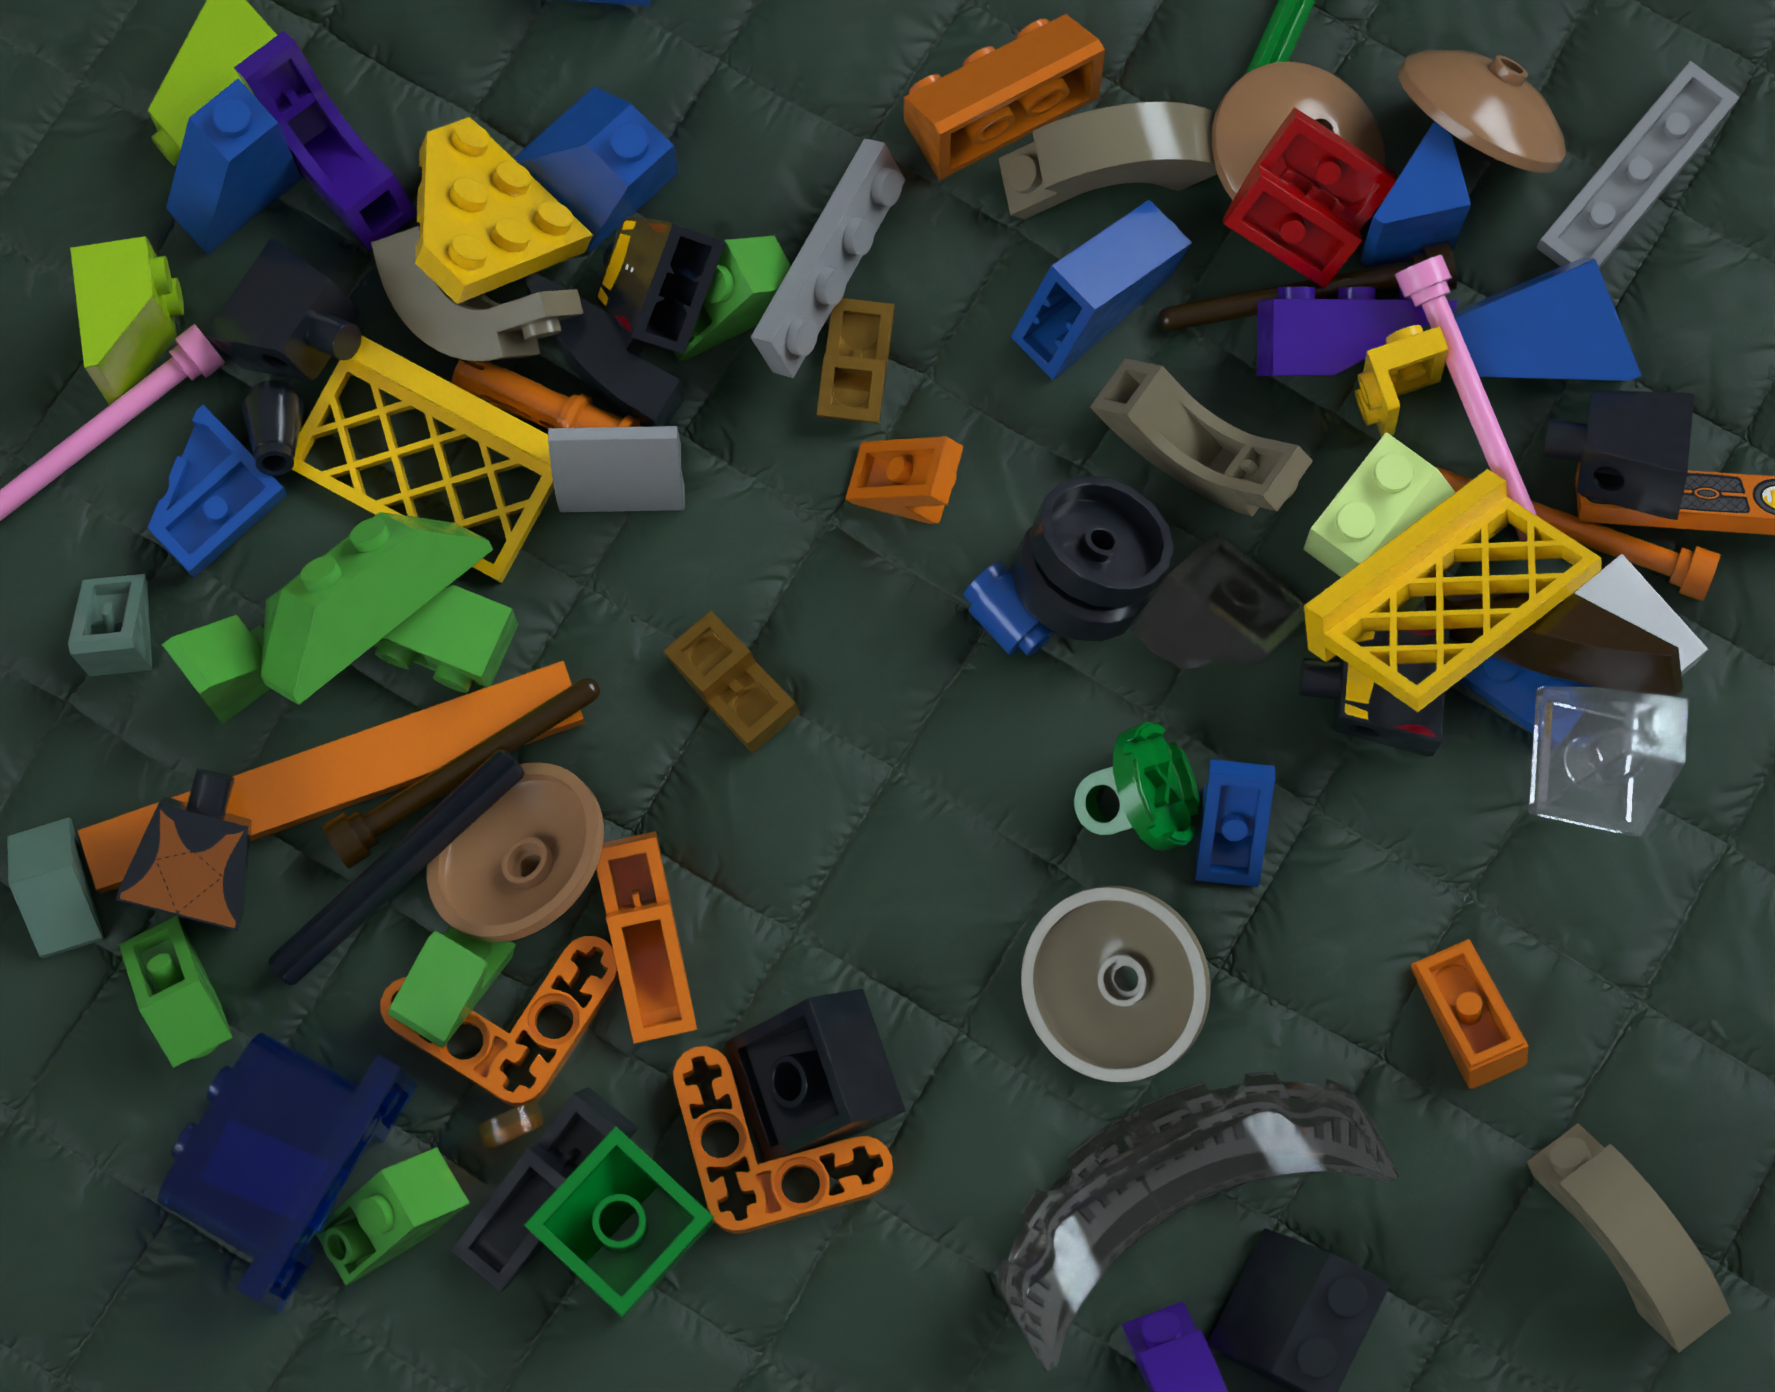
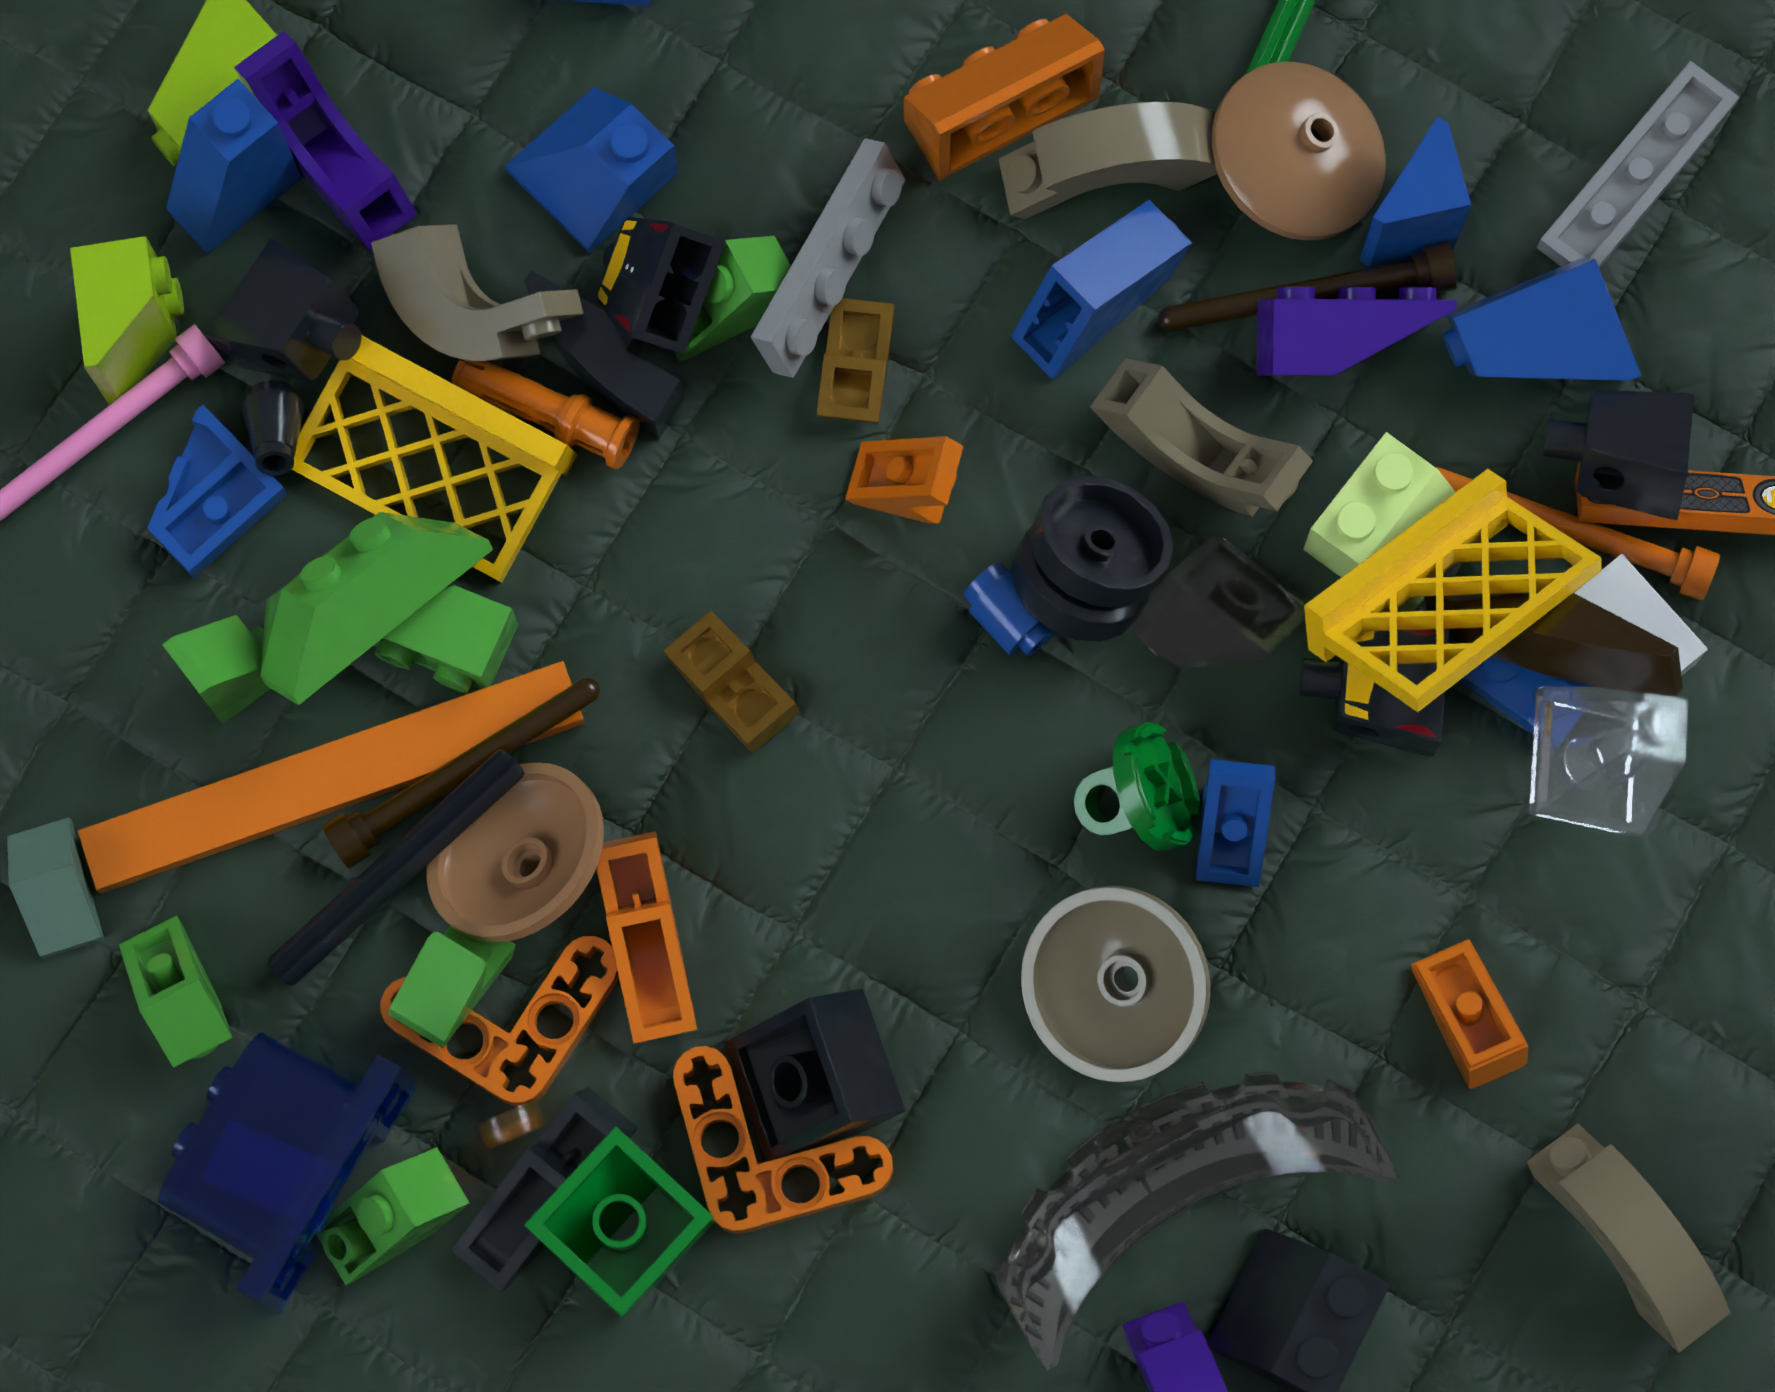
sand green slope [68,574,152,677] -> none
torso [116,769,252,931] -> none
yellow plate [415,117,593,304] -> none
light grey slope [548,426,685,512] -> none
red slope [1223,107,1397,288] -> none
yellow bracket [1355,325,1449,438] -> none
bright pink piece [1395,254,1537,542] -> none
medium nougat dish [1398,50,1566,173] -> none

